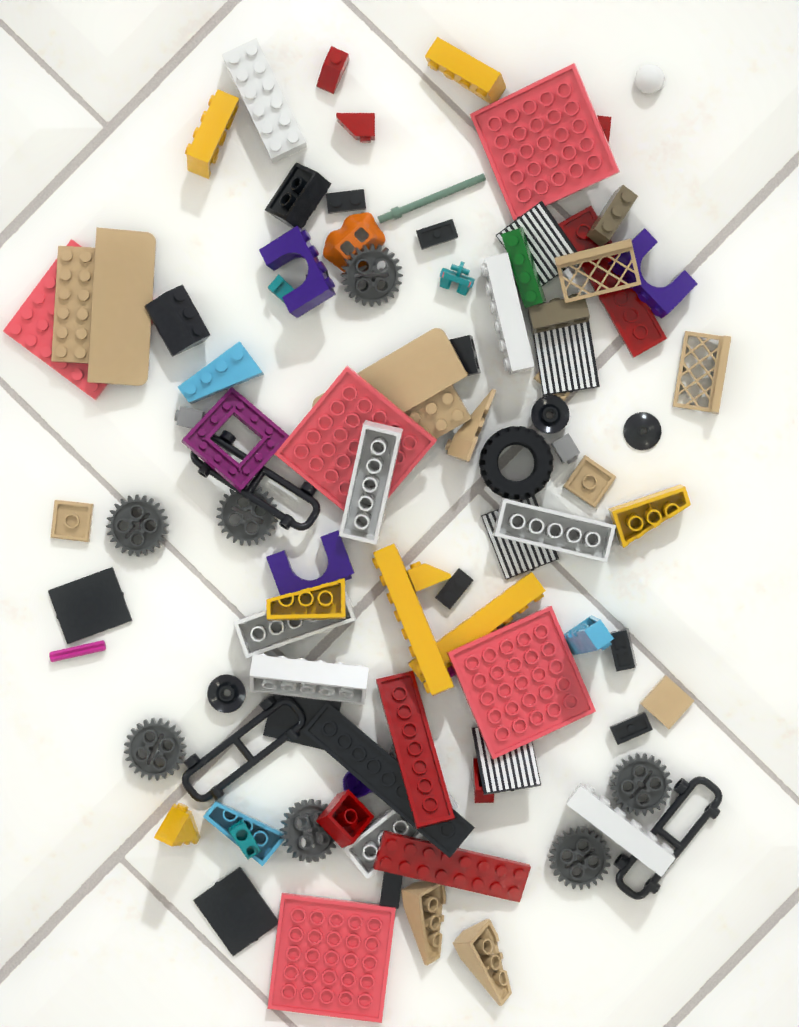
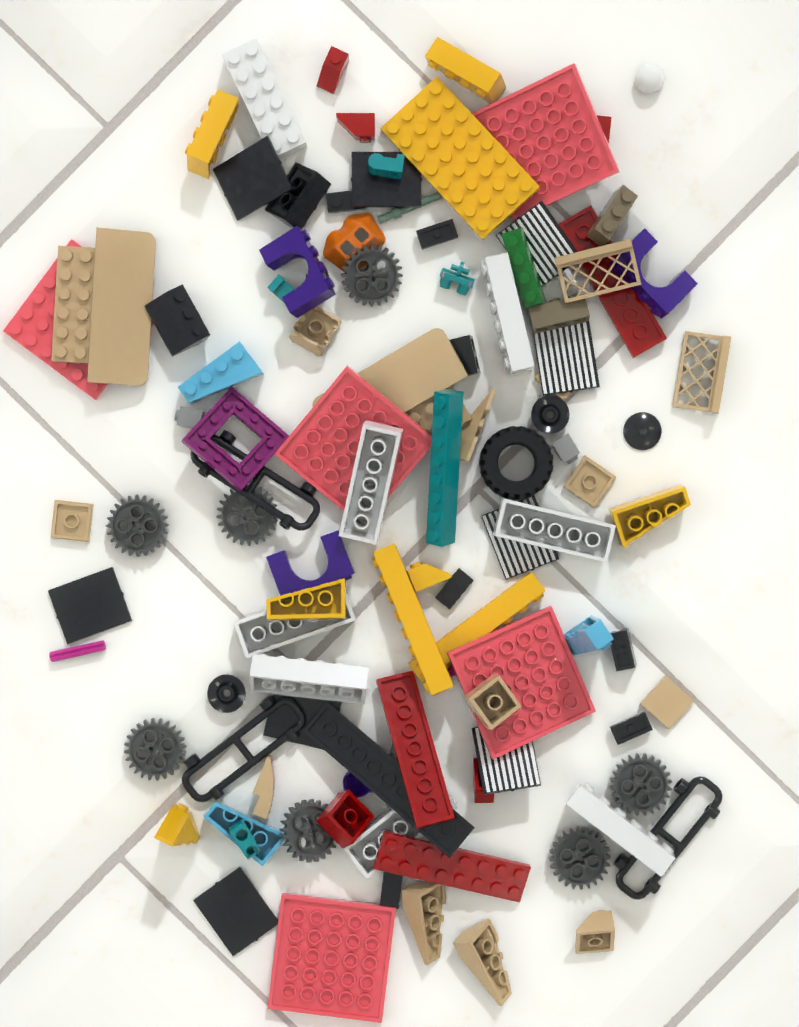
none -> black piece [213,136,293,221]
none -> tan slope [252,755,275,819]
none -> tan slope [289,306,342,356]
none -> black piece [350,152,422,207]
none -> teal leg [368,153,405,179]
none -> yellow plate [380,77,540,240]
none -> teal brick [426,389,464,547]
none -> tan brick [464,674,522,730]
none -> tan slope [575,910,615,954]

